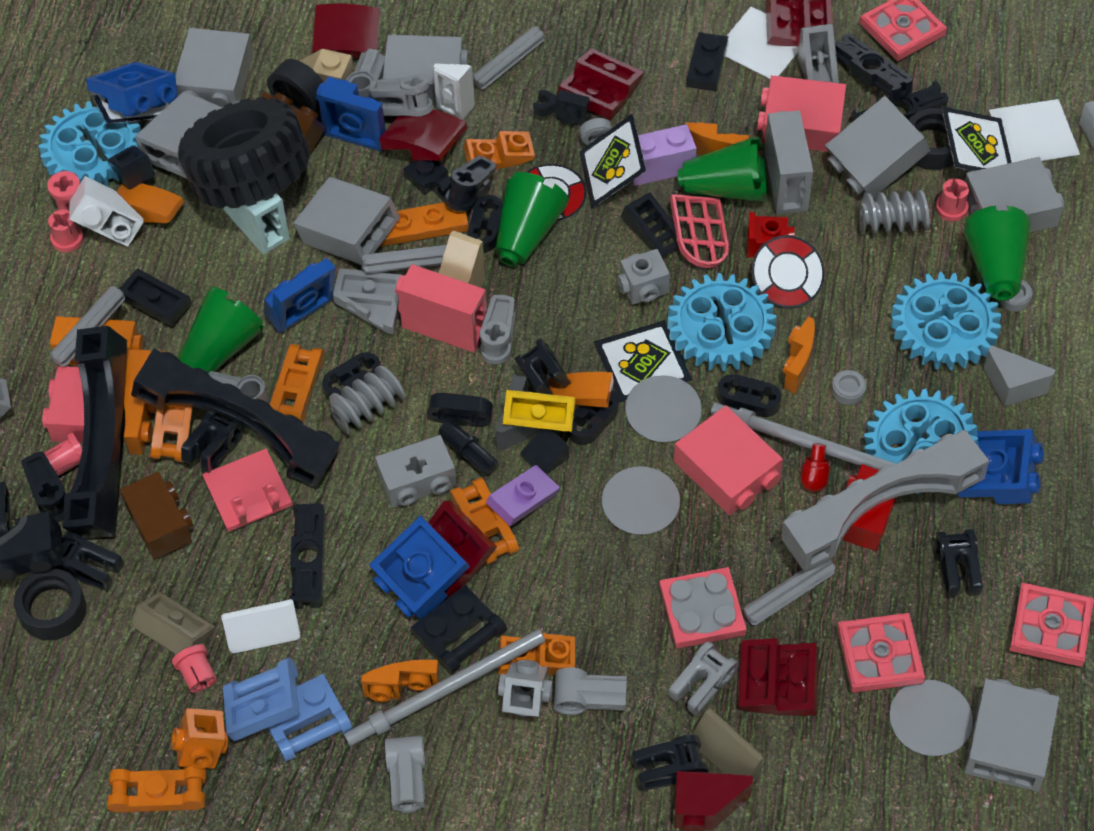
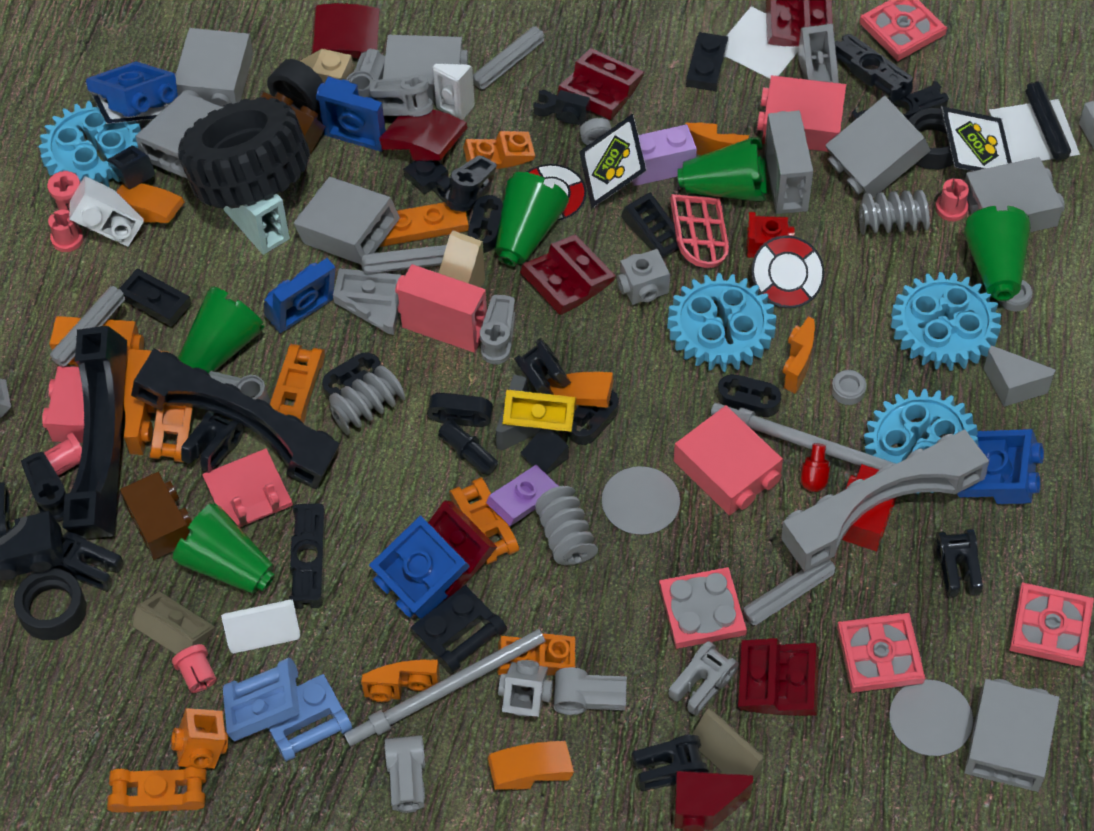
light grey brick [375,435,457,508] -> none
sticker [594,320,693,403] -> none
light grey sticker [625,375,702,442] -> none
none -> green cone [172,503,275,594]
none -> orange slope [487,741,574,789]
none -> dark red slope [520,234,616,315]
none -> light grey piece [535,486,598,565]
none -> black axle [1025,81,1071,161]

